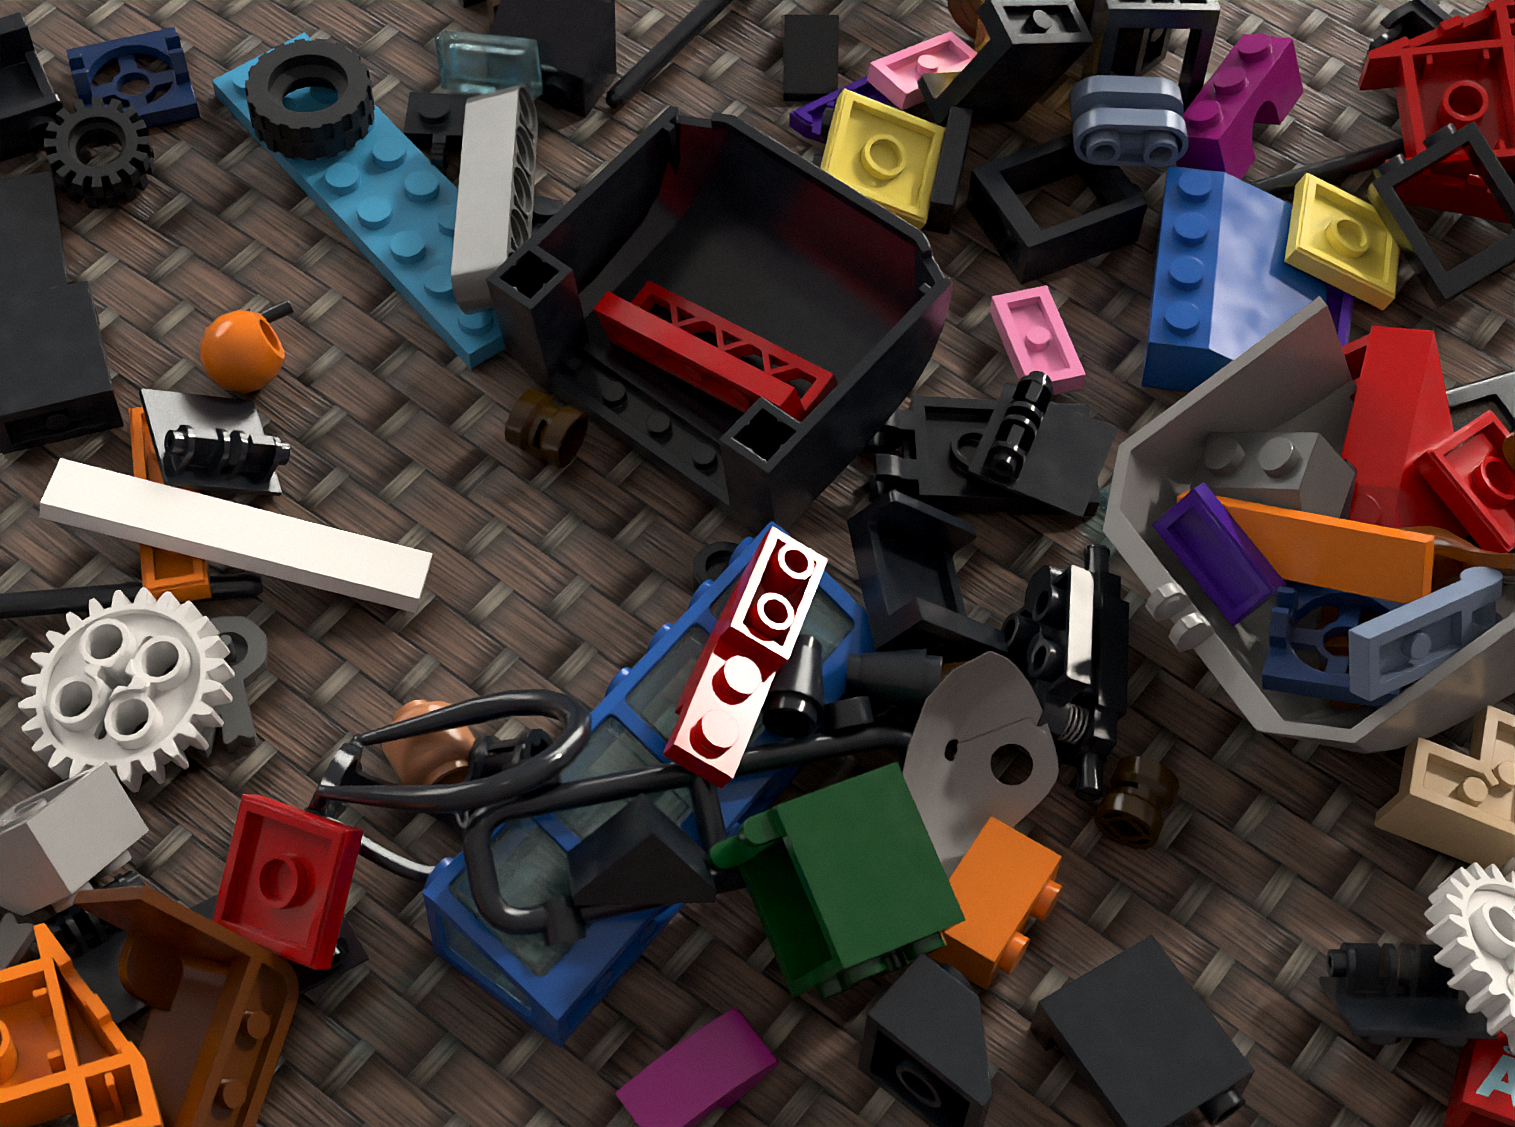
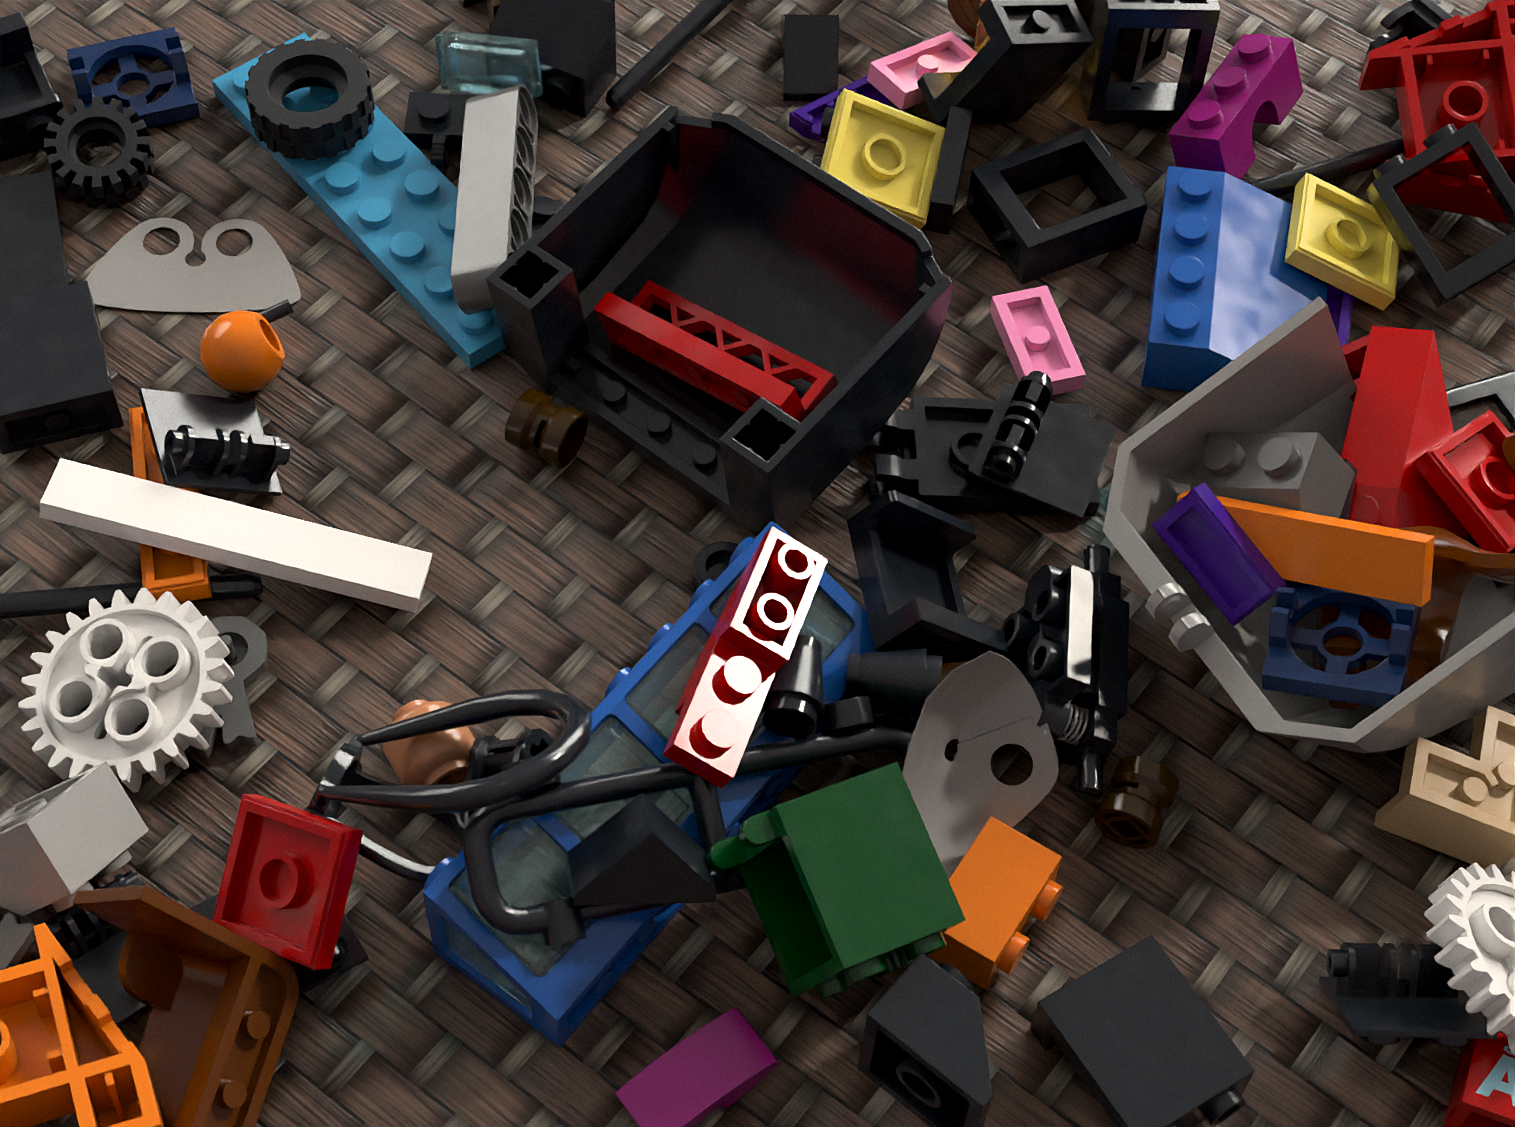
sand blue brick [1069,75,1188,167] -> none
sand blue plate [1348,567,1503,701] -> none
none -> light grey piece [85,218,301,313]

